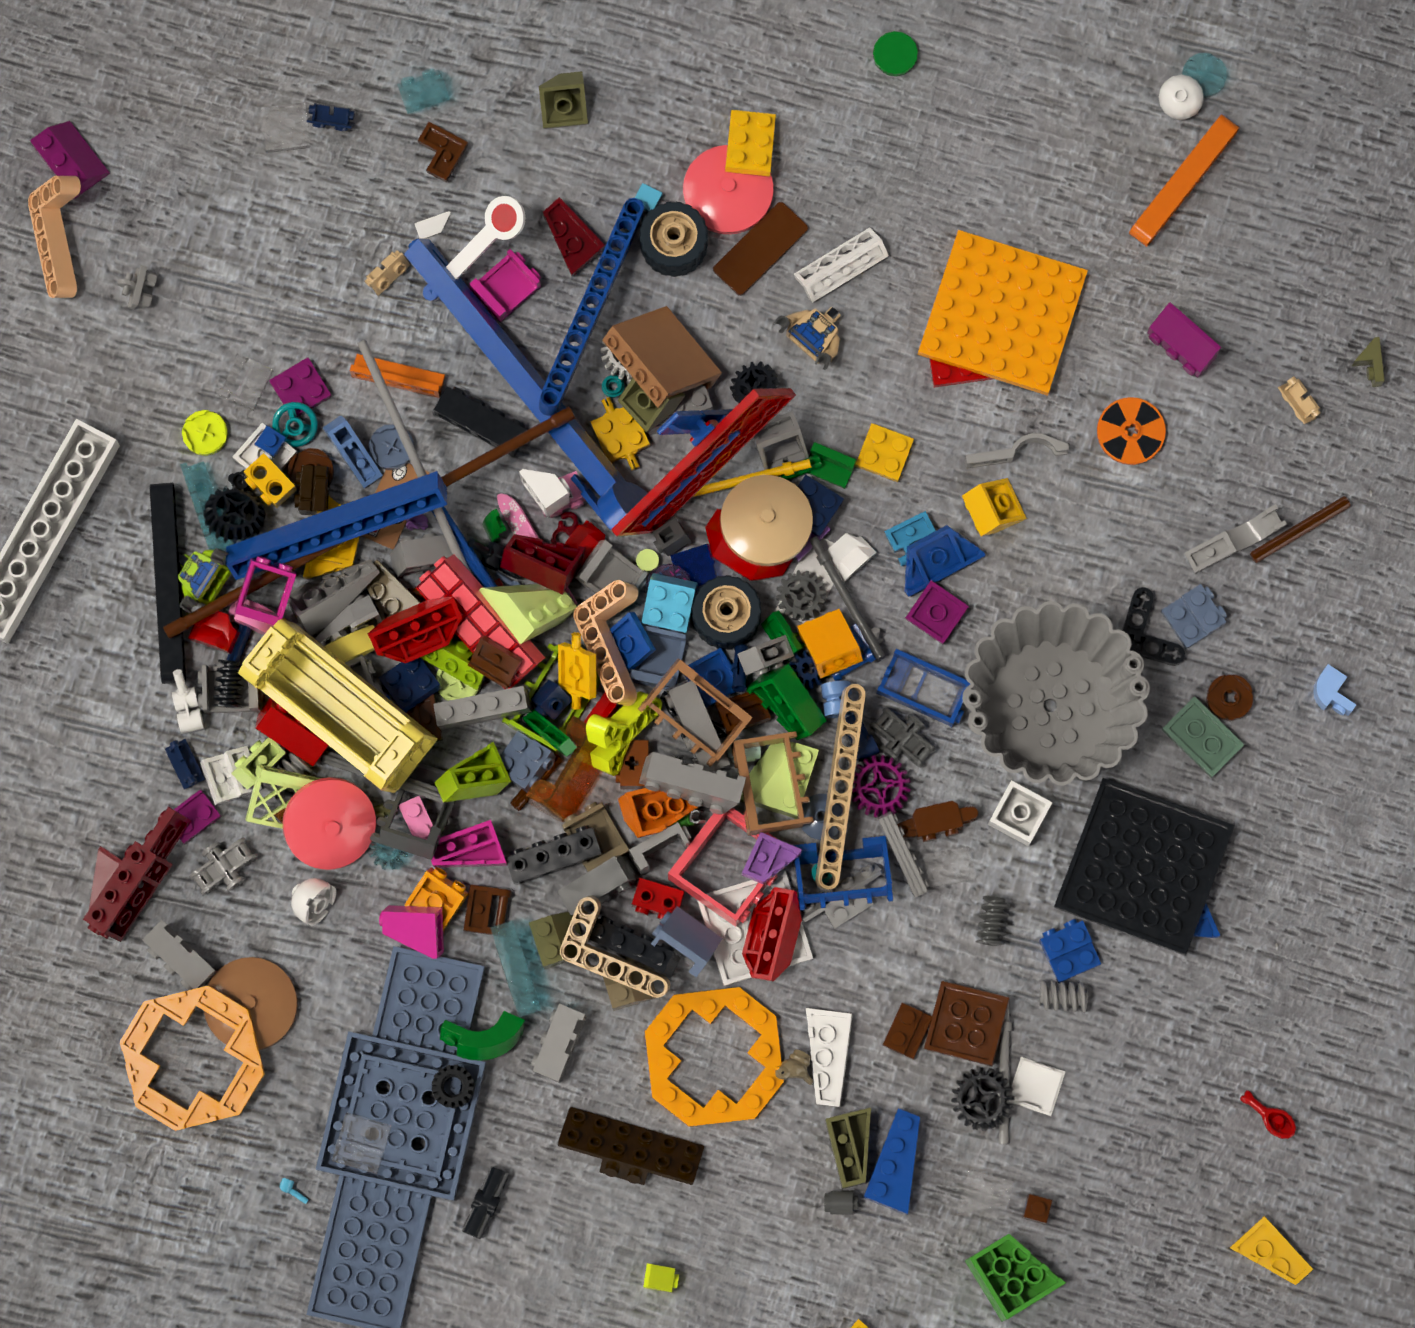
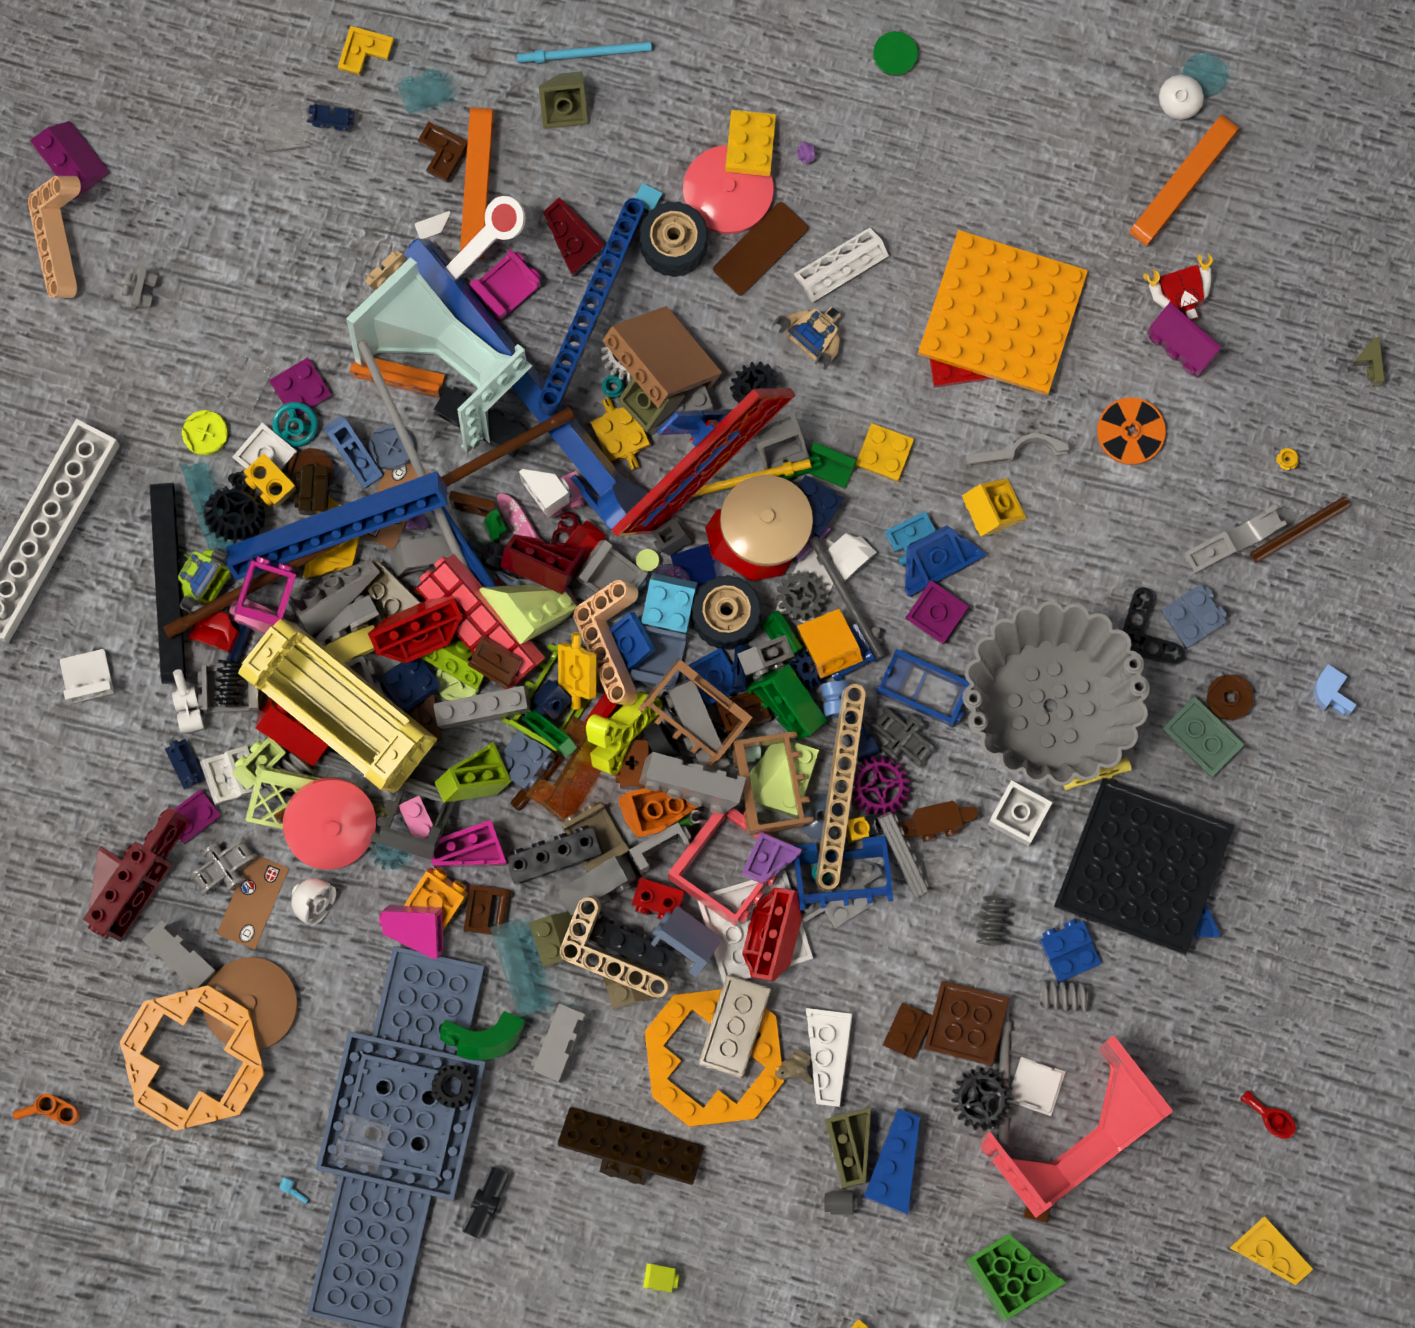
blue plate [254,426,287,458] -> none
tan hinge [1278,376,1321,424] -> none
none -> orange beam [12,1093,80,1126]
none -> white bracket [60,649,114,704]
none -> medium nougat sticker [217,856,289,950]
none -> yellow plate [338,26,394,76]
none -> light aqua panel [346,257,533,453]
none -> reddish brown tile [449,490,497,517]
none -> orange beam [460,107,493,259]
none -> medium azure bar [517,42,652,63]
none -> black tyre [643,721,681,758]
none -> tile [698,974,772,1079]
none -> medium lavender plate [797,141,815,164]
none -> yellow leg [846,813,884,844]
none -> coral panel [980,1035,1173,1217]
none -> light yellow pin [1063,756,1132,791]
none -> torso [1143,253,1213,321]
none -> yellow plate [1276,448,1298,470]

